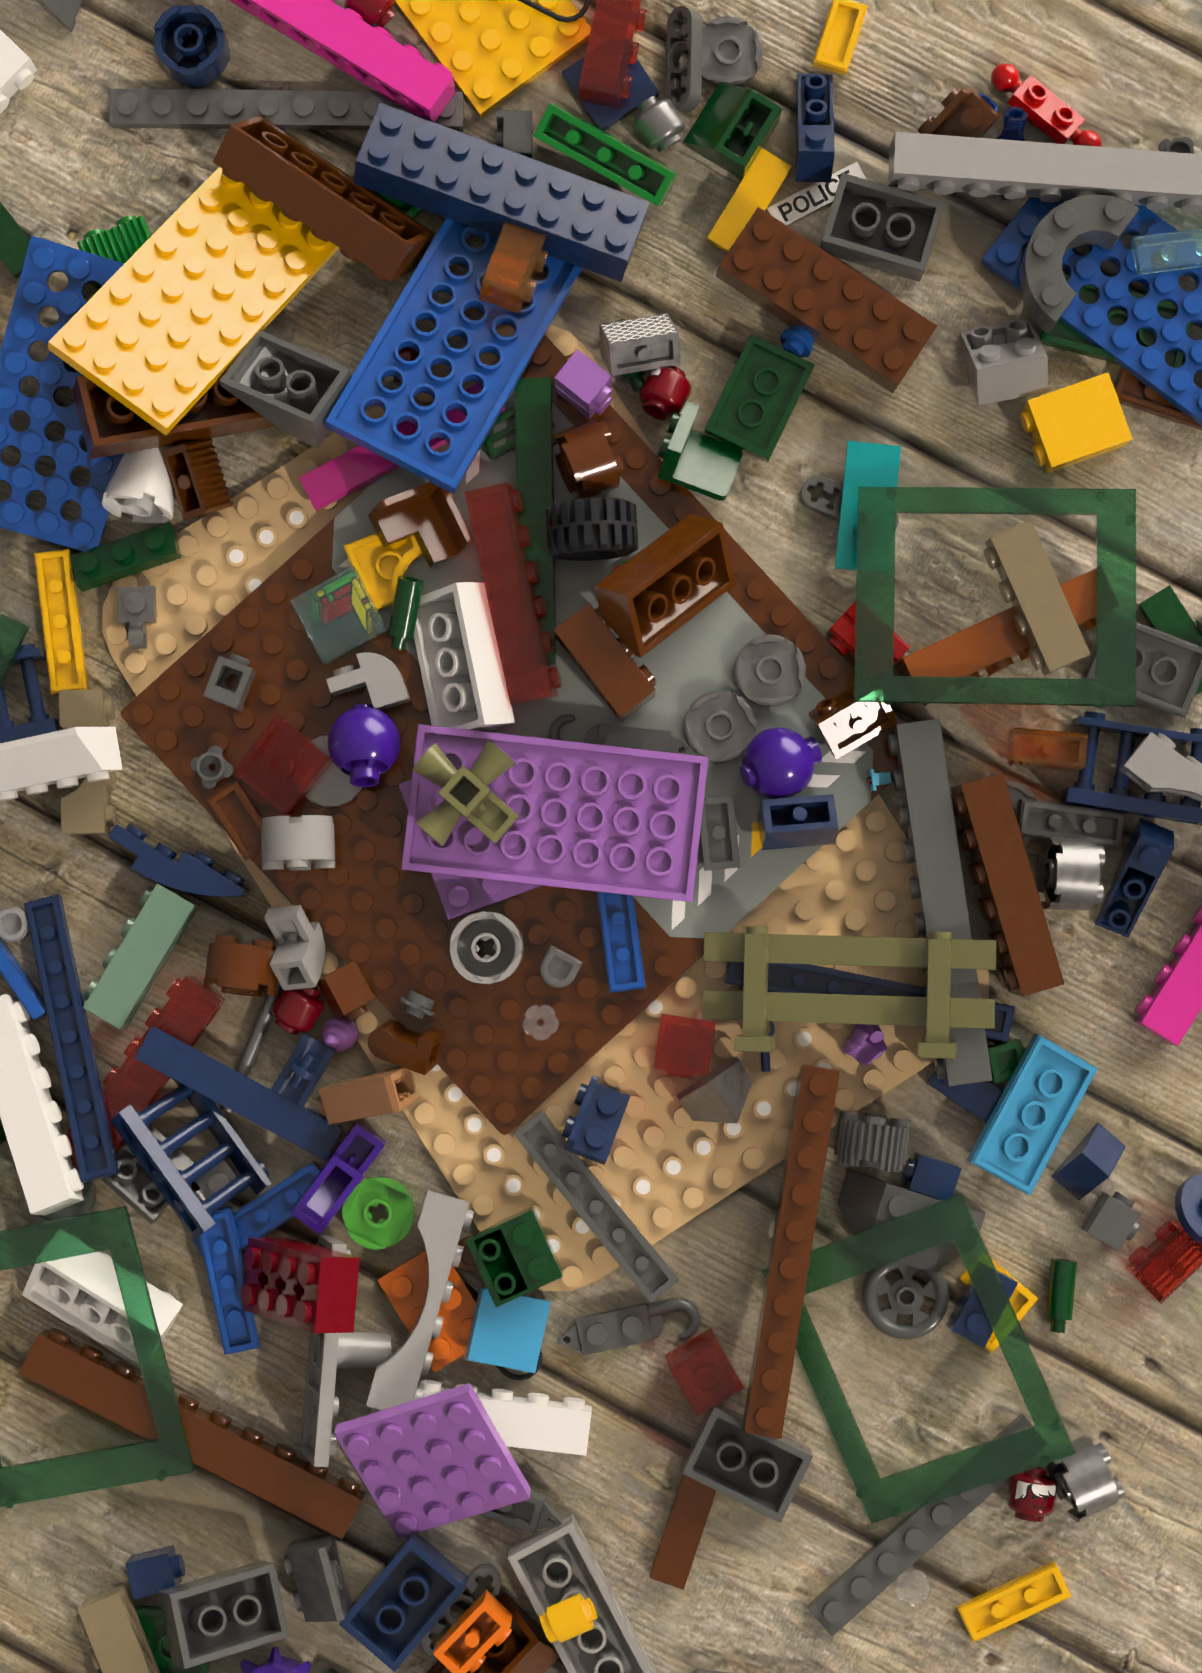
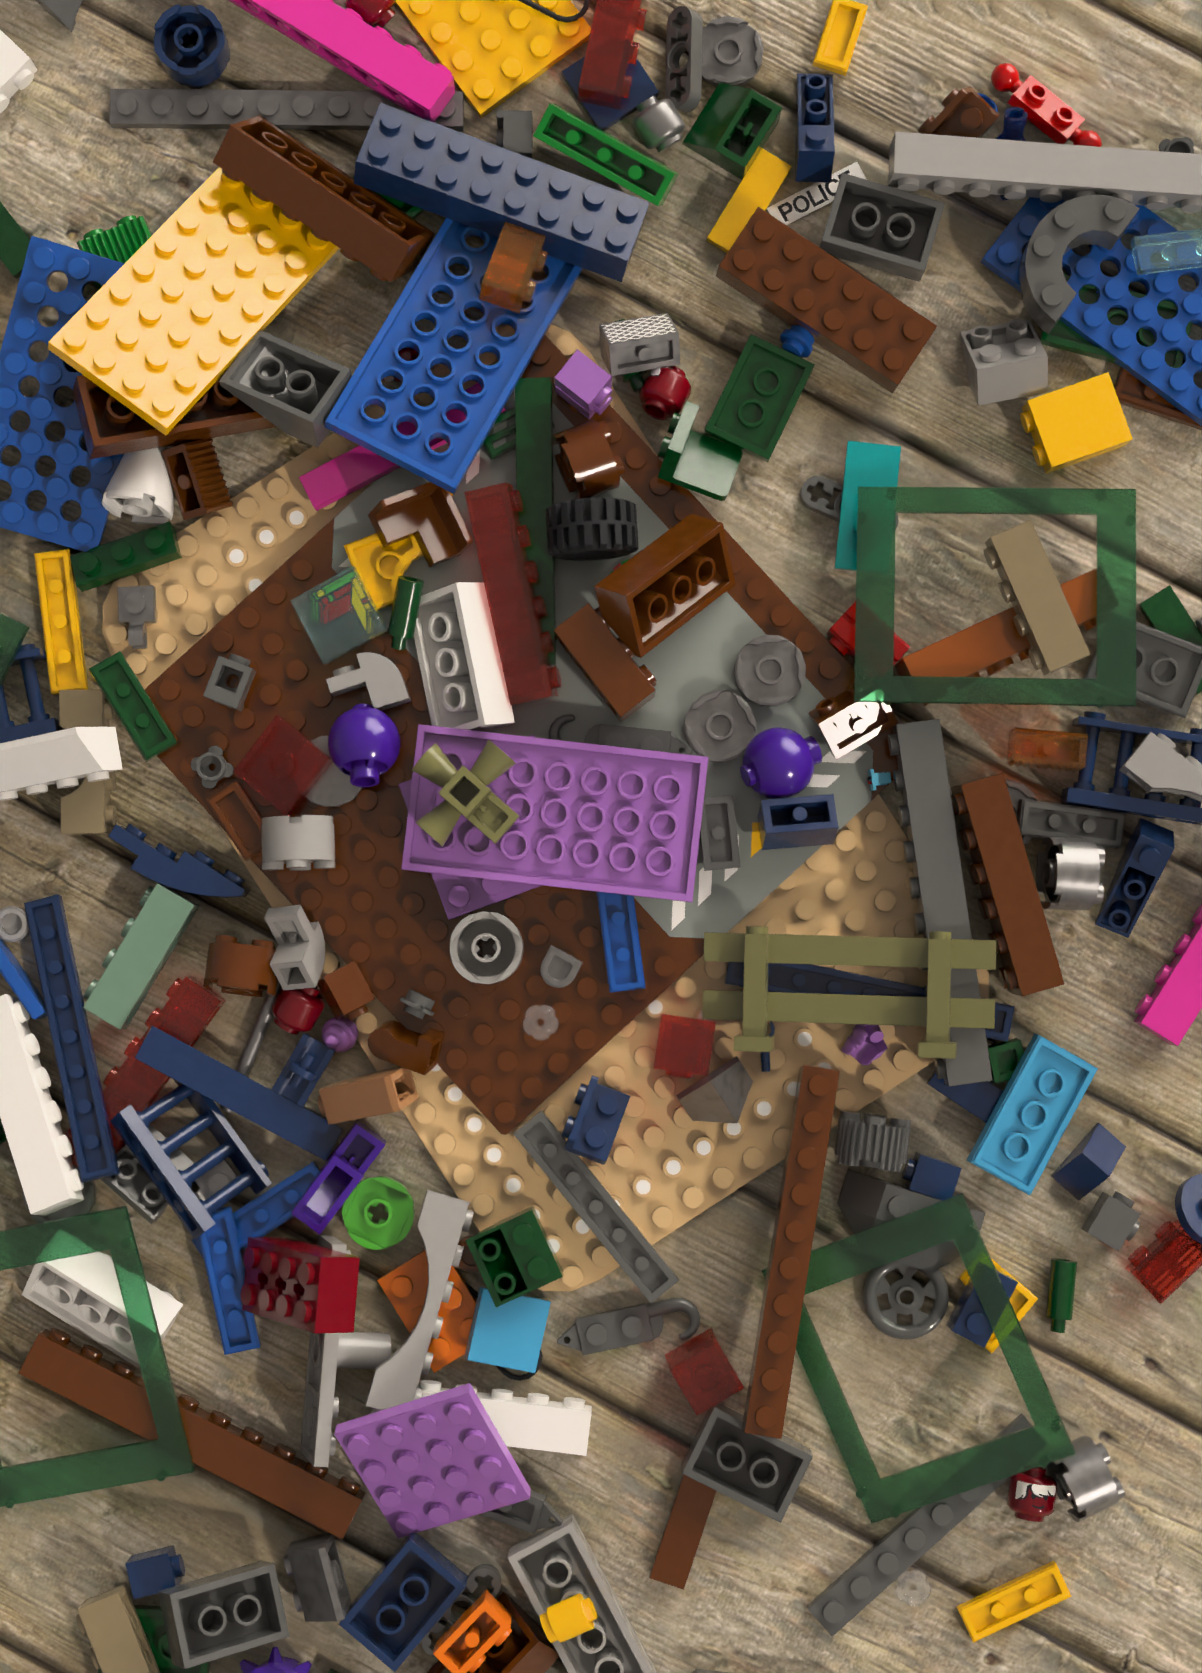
none -> dark green tile [89,651,177,762]

